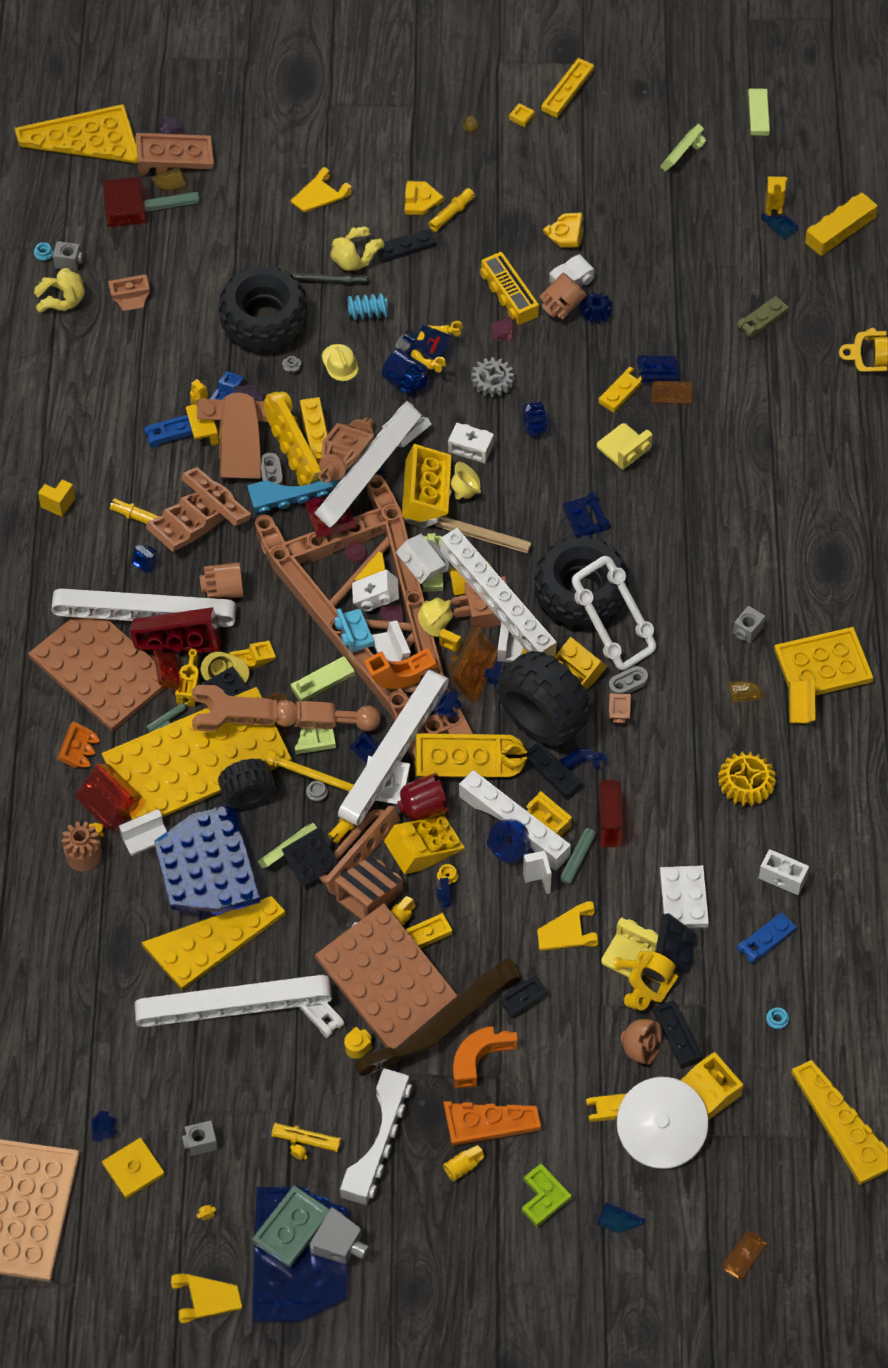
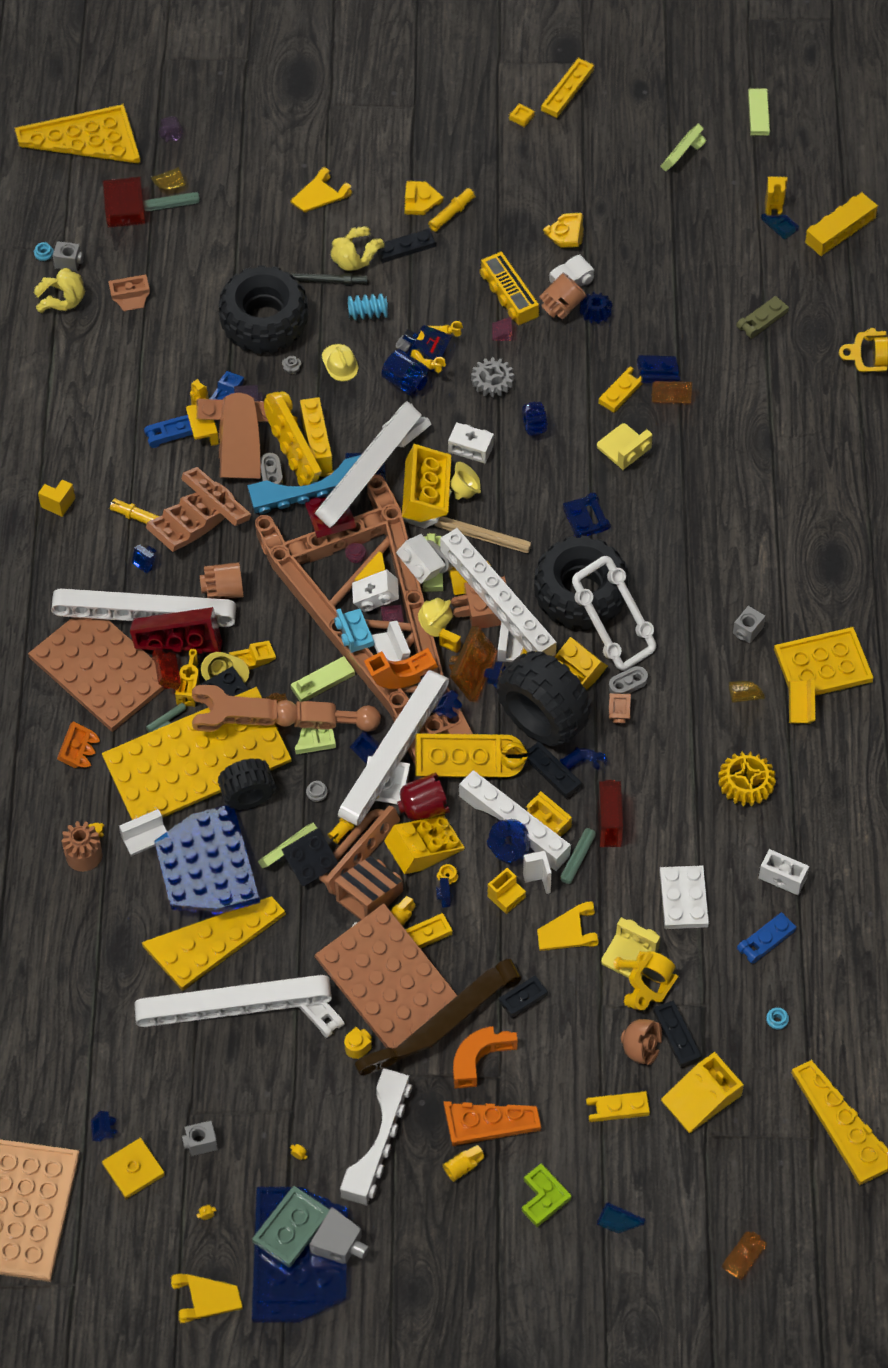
clear red brick [74,763,142,830] -> none
nougat hinge [136,133,214,176] -> none
yellow piece [264,749,354,792] -> none
yellow pin [272,1122,341,1152] -> none
nougat plate [318,417,374,483] -> none
clear yellow hinge [463,115,479,131] -> none
white dish [617,1077,708,1169] -> none
black plate [655,913,695,973] -> none
none -> yellow piece [487,868,526,914]

